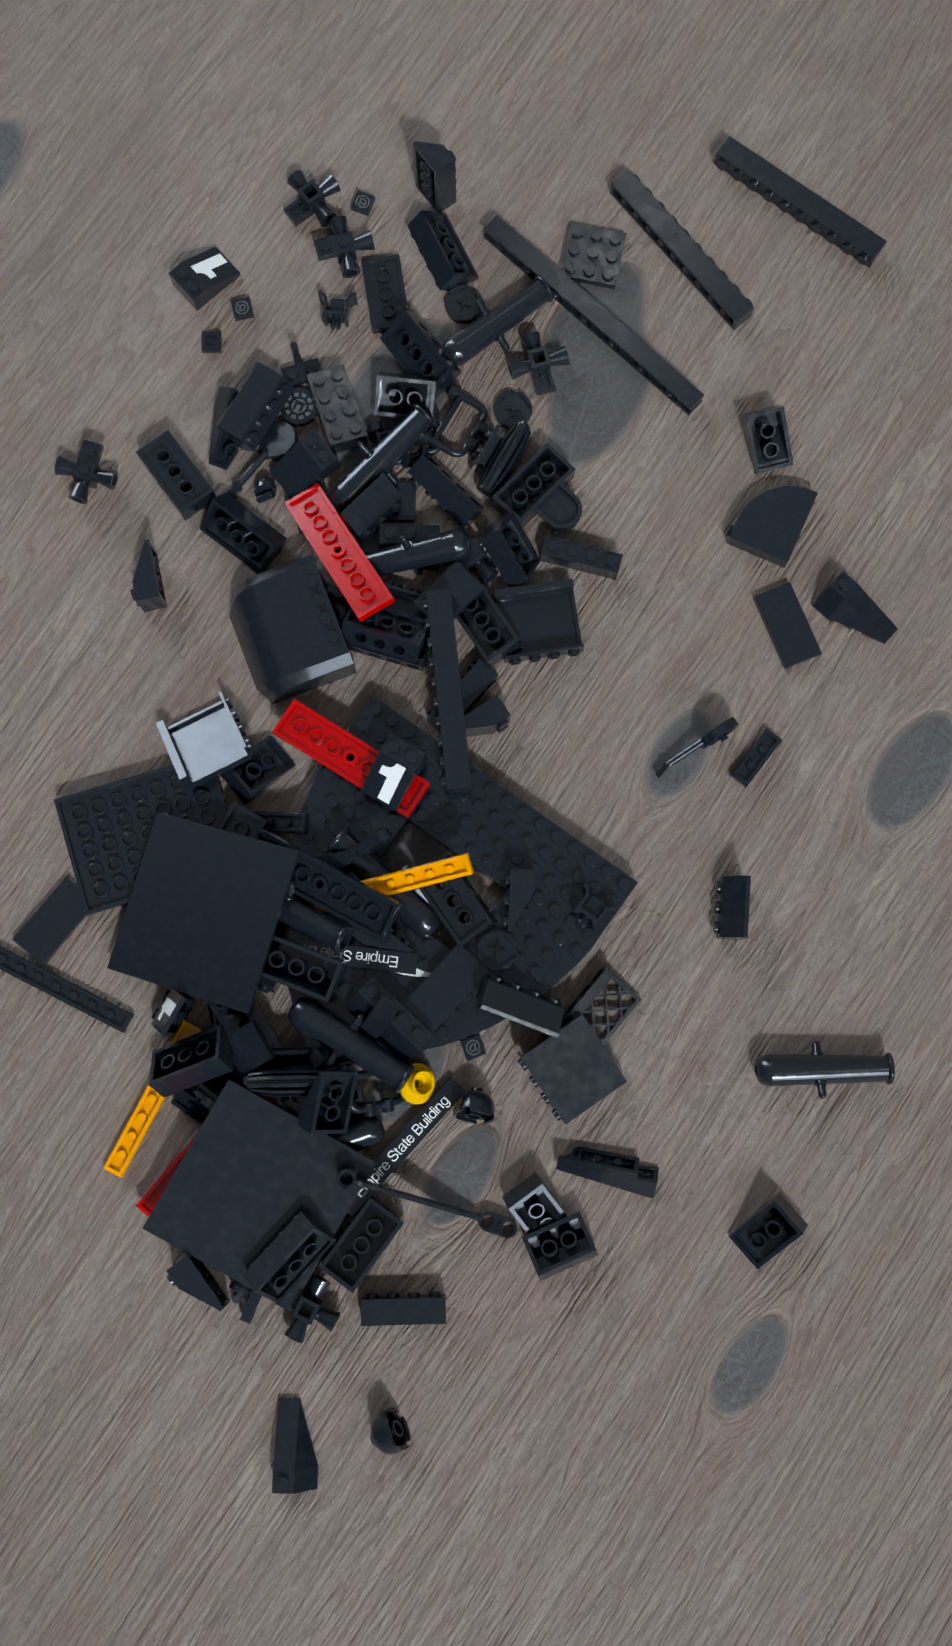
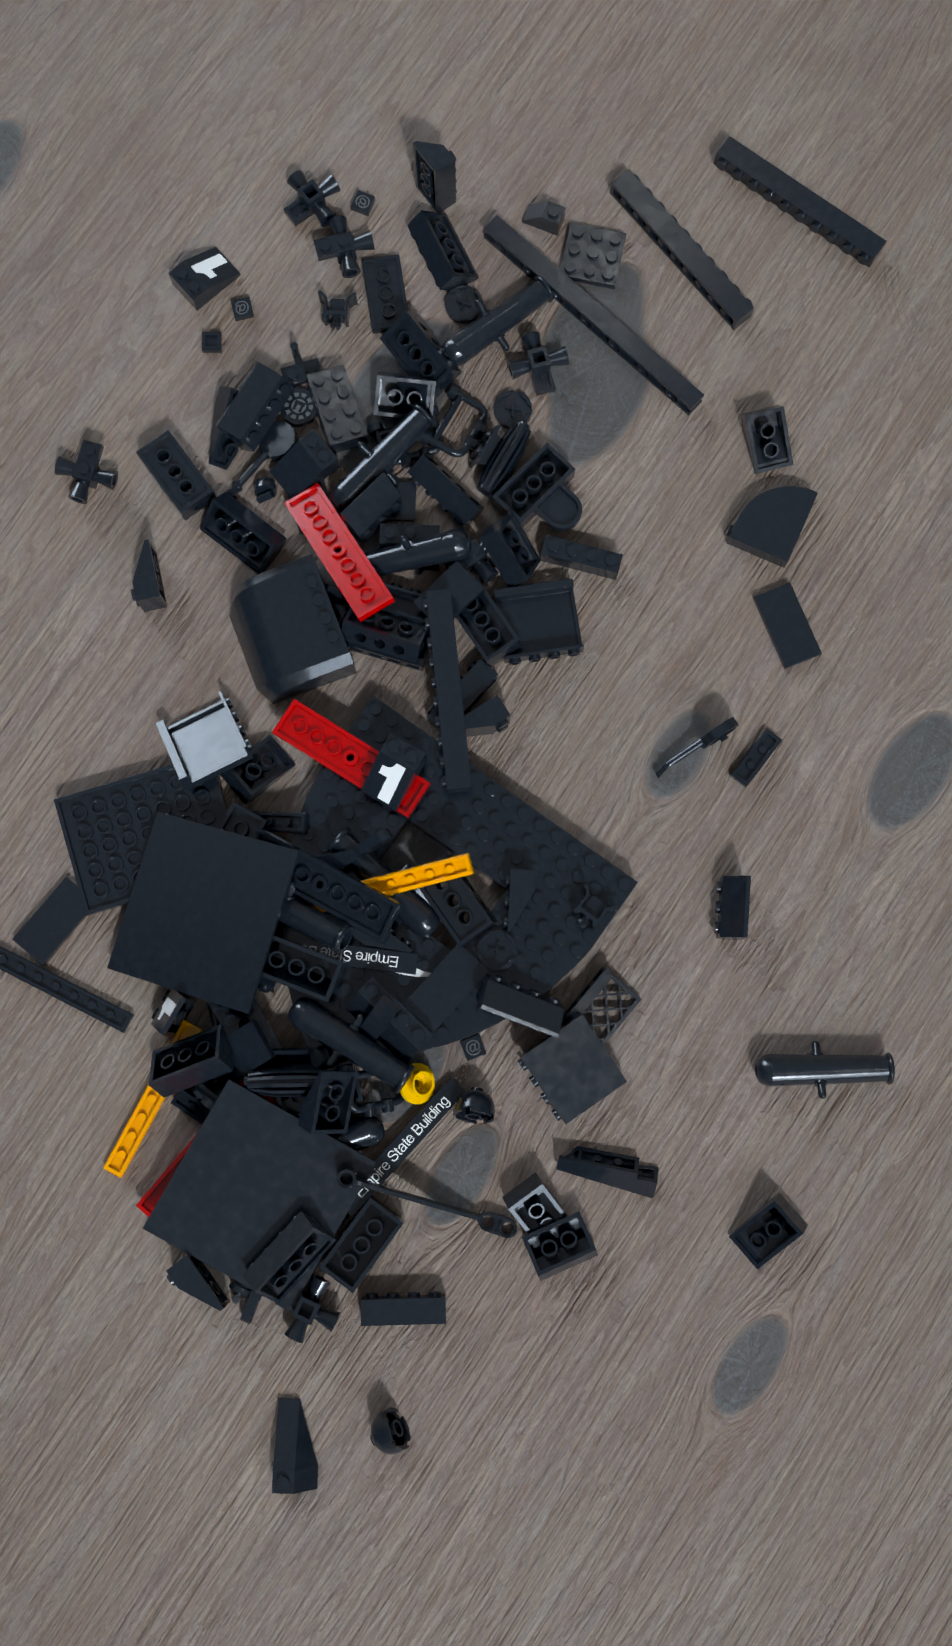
black wedge [812,572,898,644] -> none
none -> black slope [522,201,566,236]

